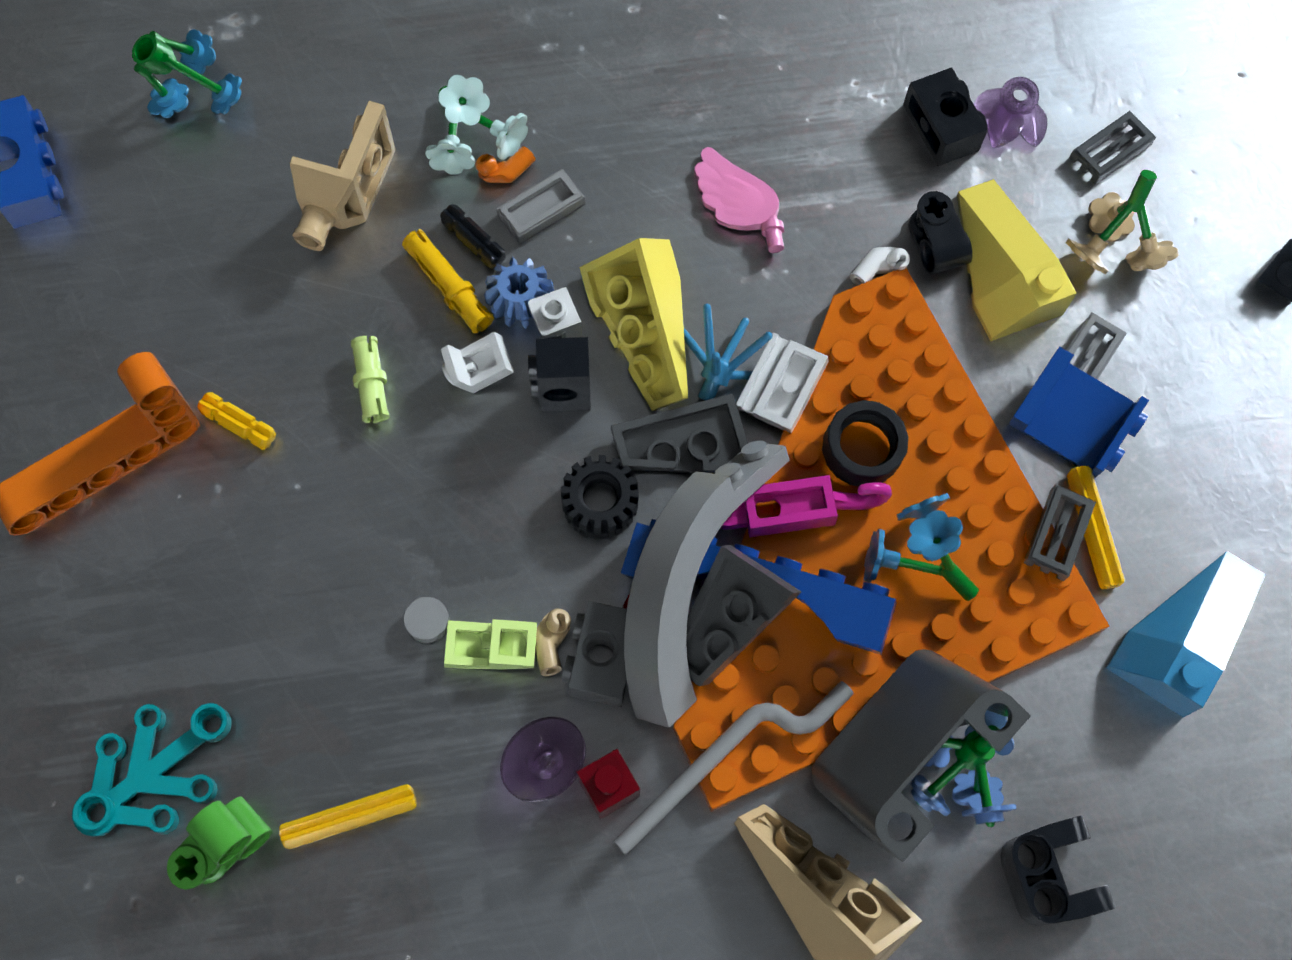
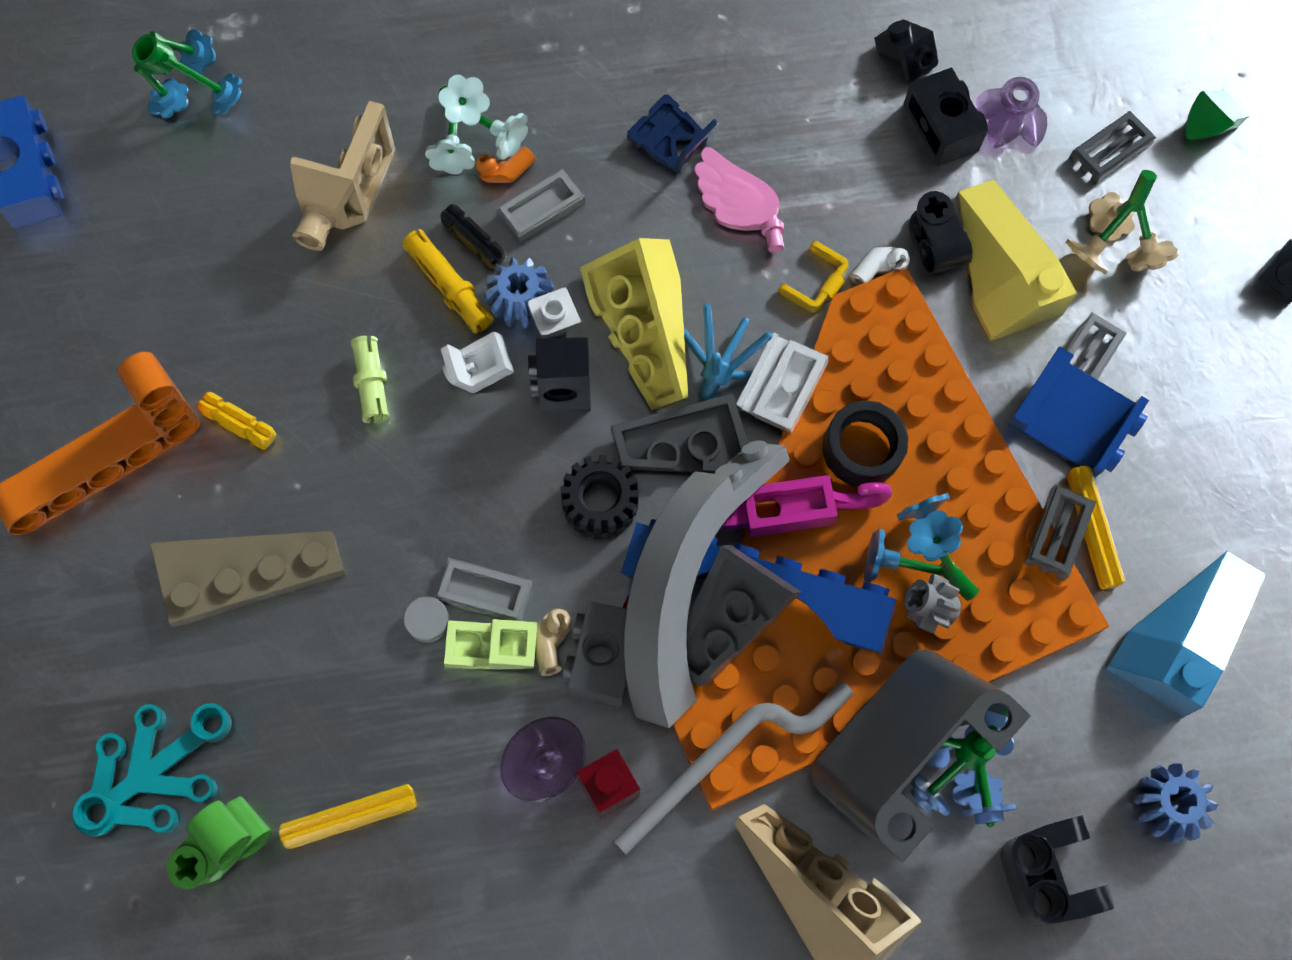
none -> dark tan wing [150,530,346,628]
none -> light grey tile [435,558,533,621]
none -> dark blue piece [627,95,719,173]
none -> yellow piece [778,241,849,313]
none -> black bracket [874,19,939,82]
none -> light grey gear [905,574,961,633]
none -> medium blue gear [1133,763,1219,844]
none -> green tile [1186,89,1250,139]

